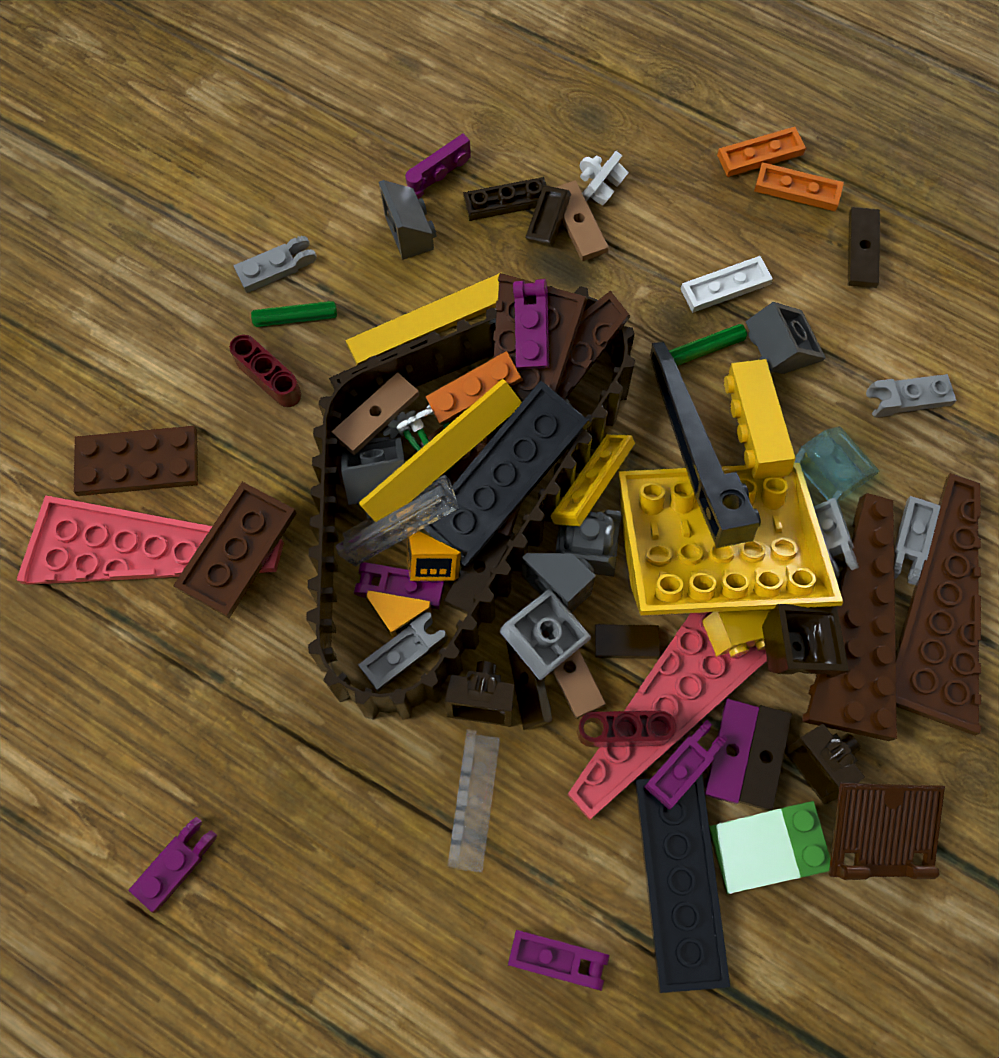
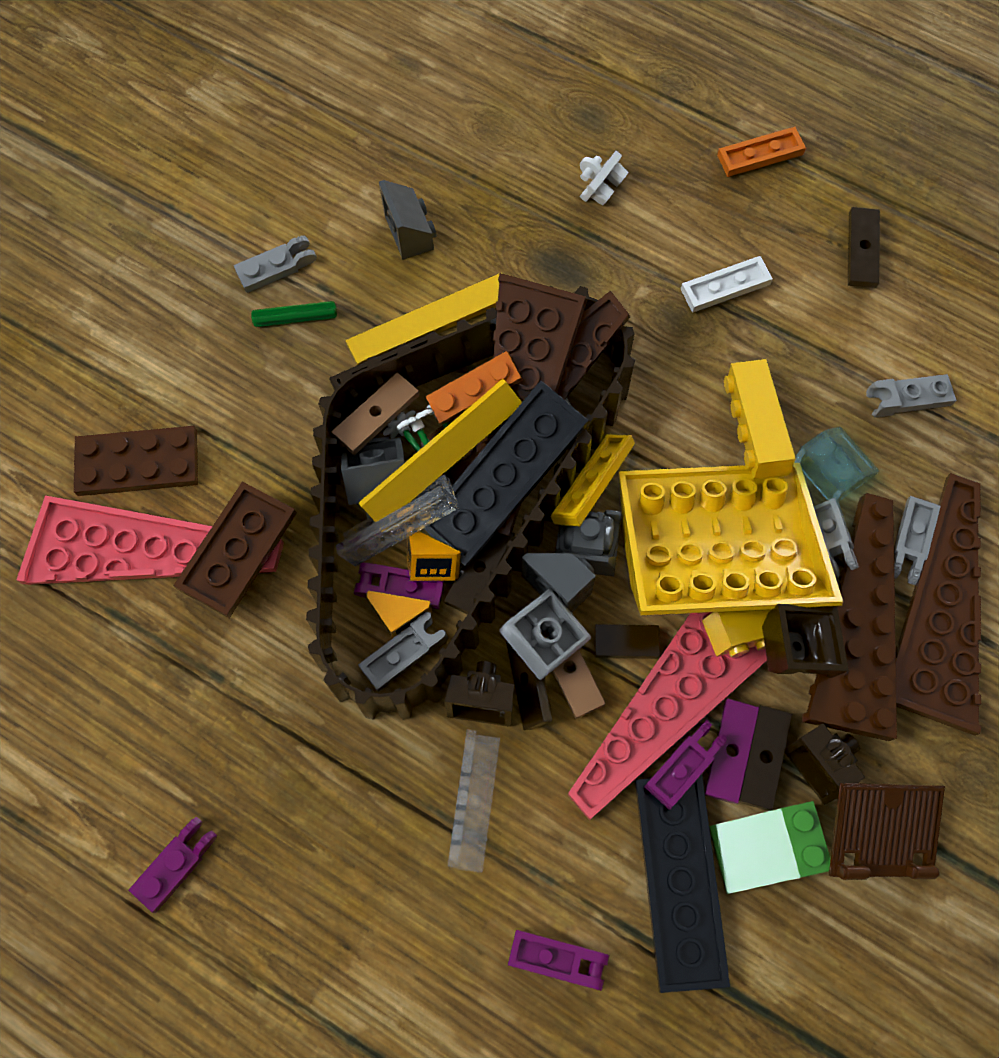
dark red beam [229,334,301,407] -> none
magenta plate [405,133,471,199] -> none
dark brown tile [463,177,547,221] -> none
magenta plate [513,279,549,370] -> none
dark brown tile [525,185,571,247] -> none
medium nougat tile [556,180,609,262] -> none
dark red beam [577,710,676,747] -> none
black piece [650,342,761,548] -> none
green axle [669,324,747,366] -> none
dark grey slope [745,302,826,374] -> none
orange plate [754,162,844,212] -> none

